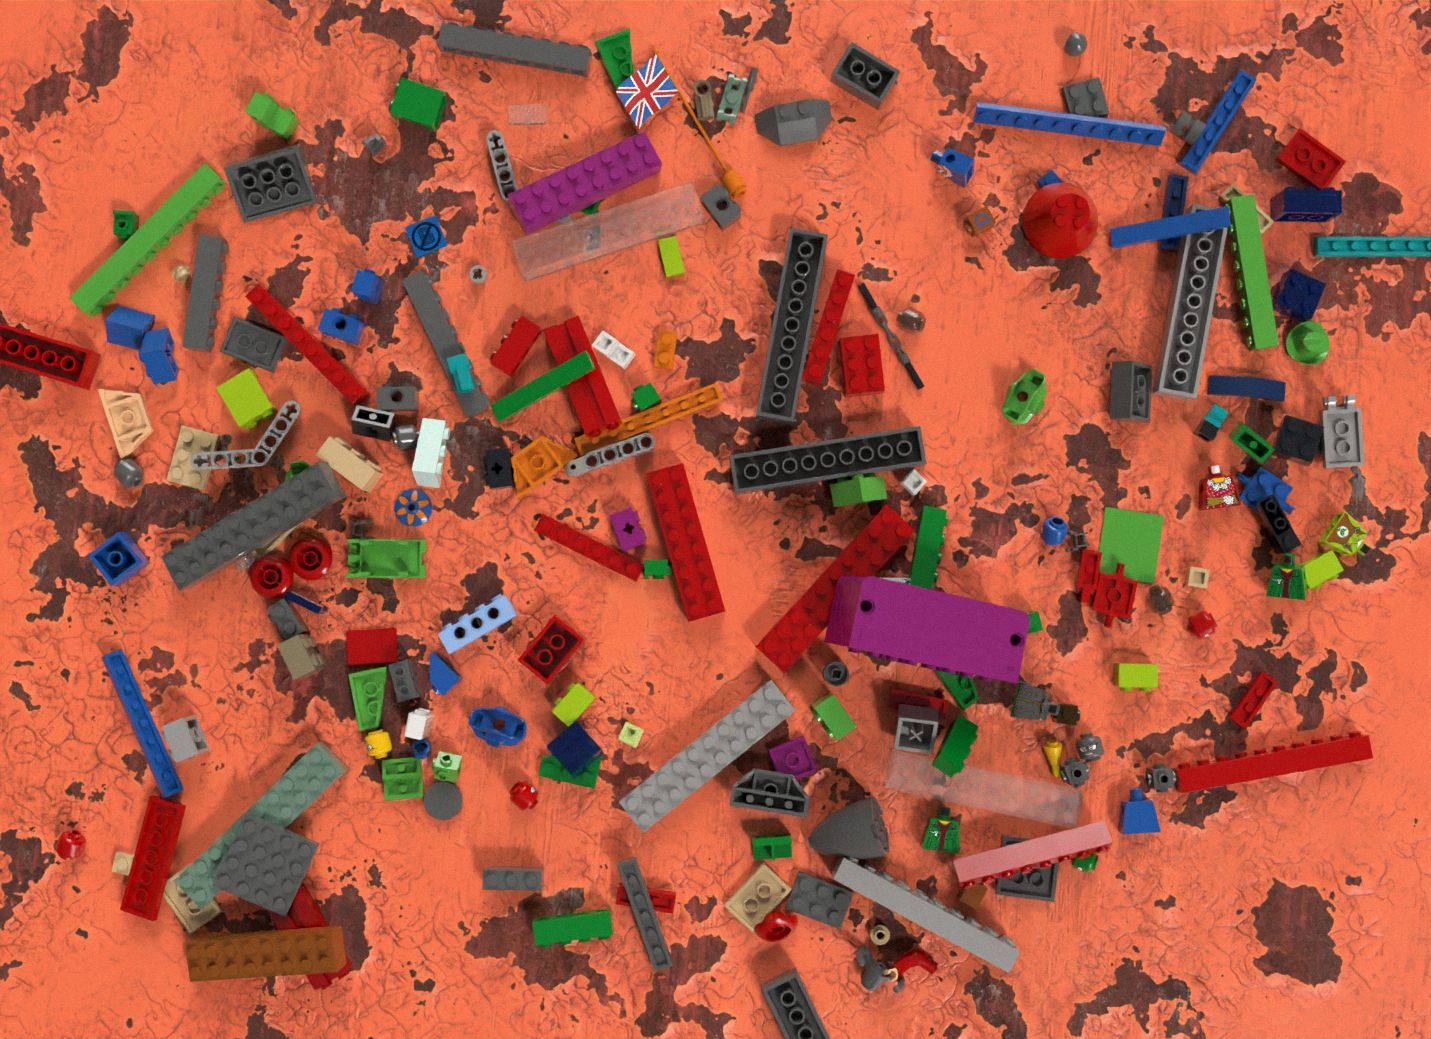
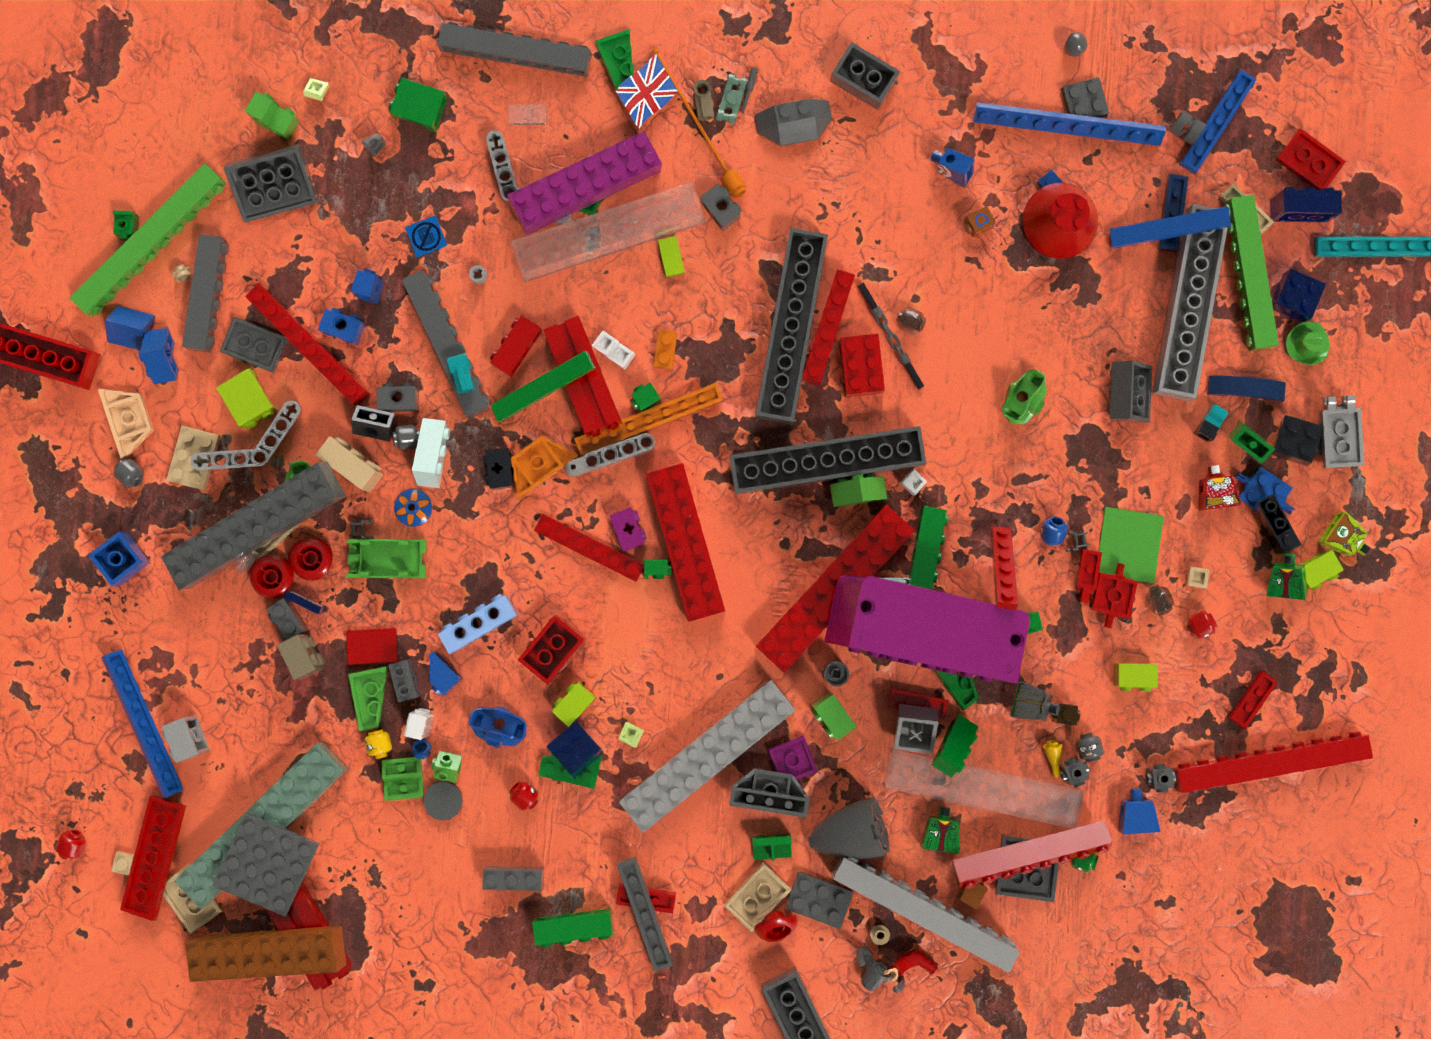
none -> yellowish green tile [303,78,329,101]
none -> red plate [991,526,1018,610]

